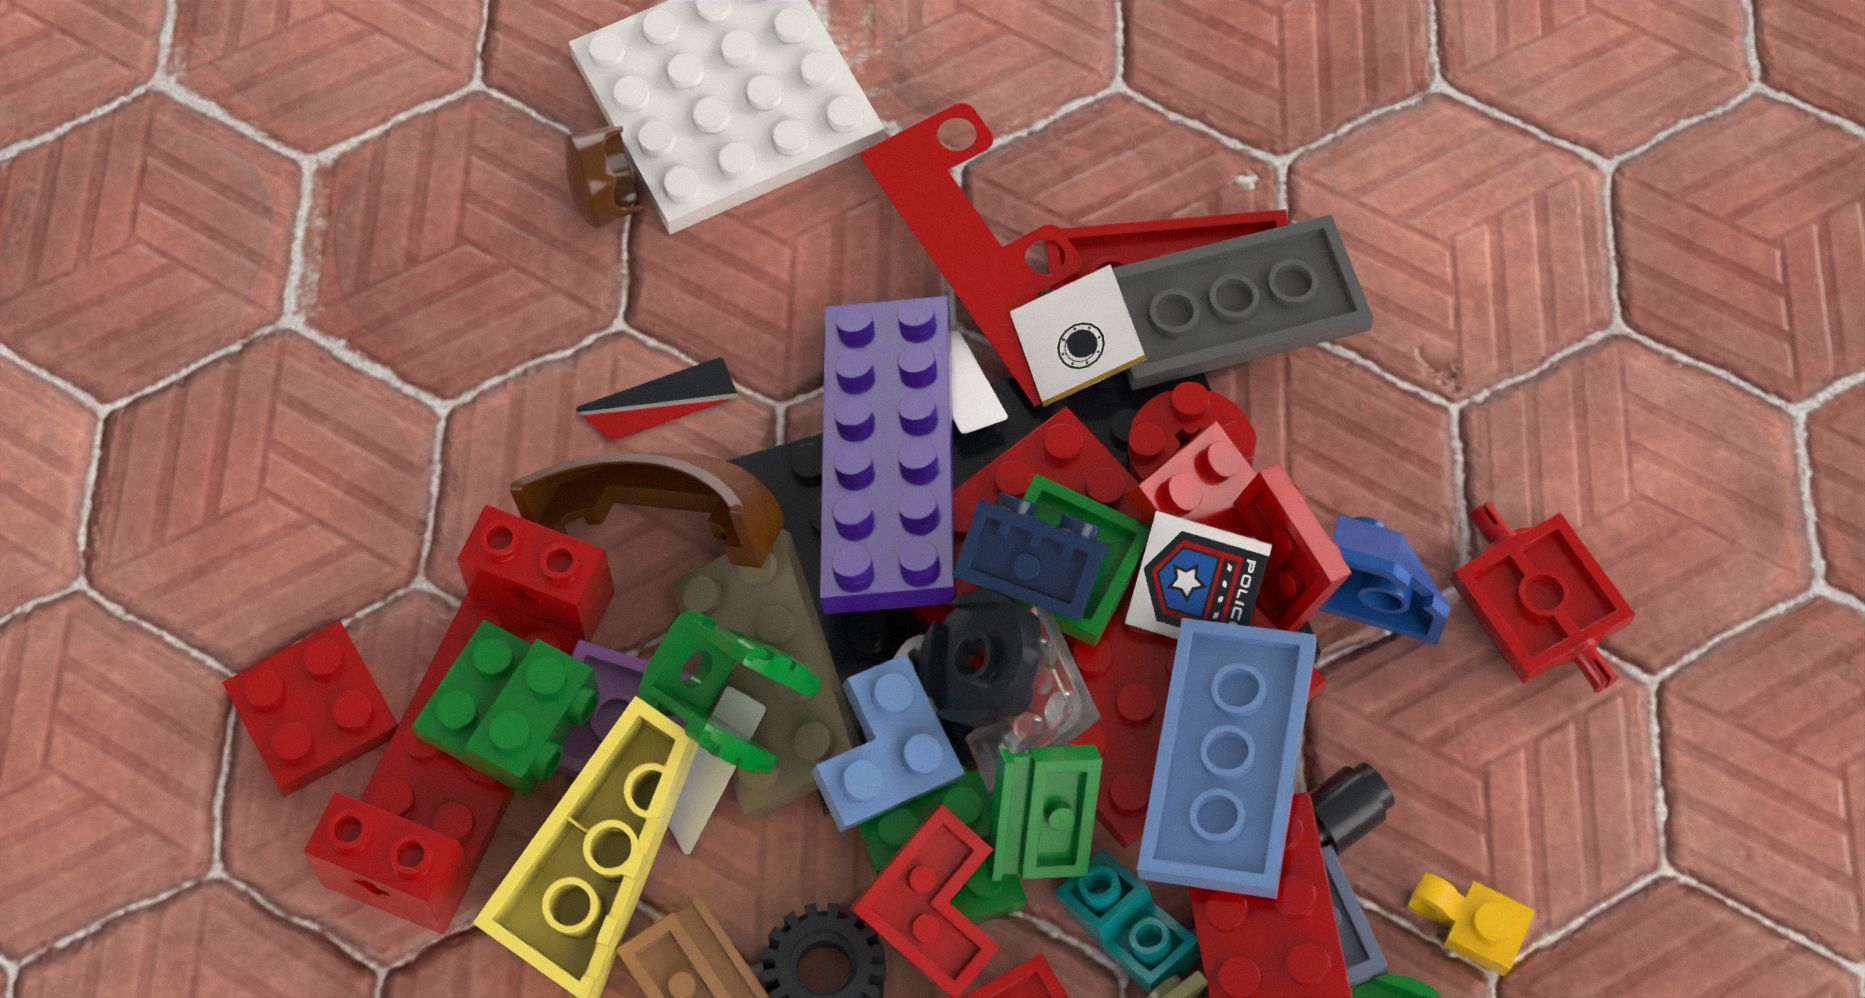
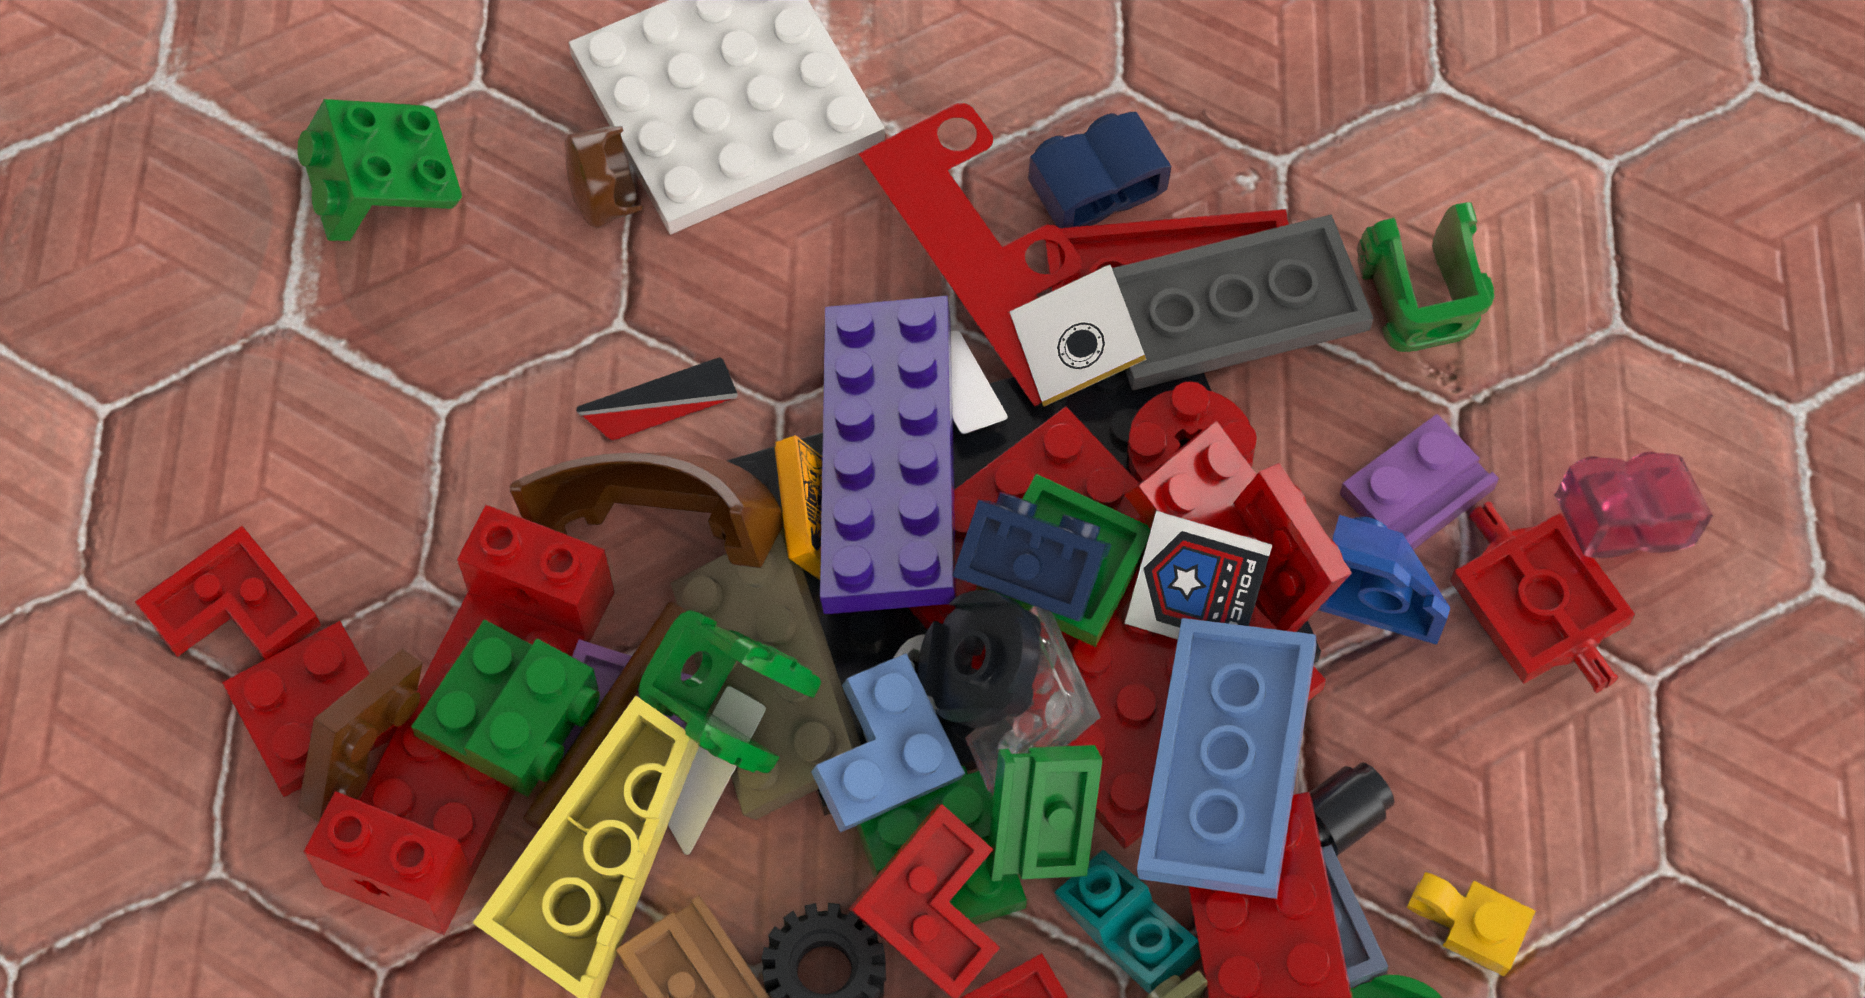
none -> red plate [135,526,321,660]
none -> green bracket [297,99,462,241]
none -> reddish brown plate [298,649,423,822]
none -> reddish brown bar [523,602,686,831]
none -> light orange tile [774,435,823,580]
none -> dark blue brick [1028,112,1172,228]
none -> medium lavender plate [1340,414,1499,550]
none -> green piece [1357,202,1495,352]
none -> clear pink brick [1554,452,1713,558]

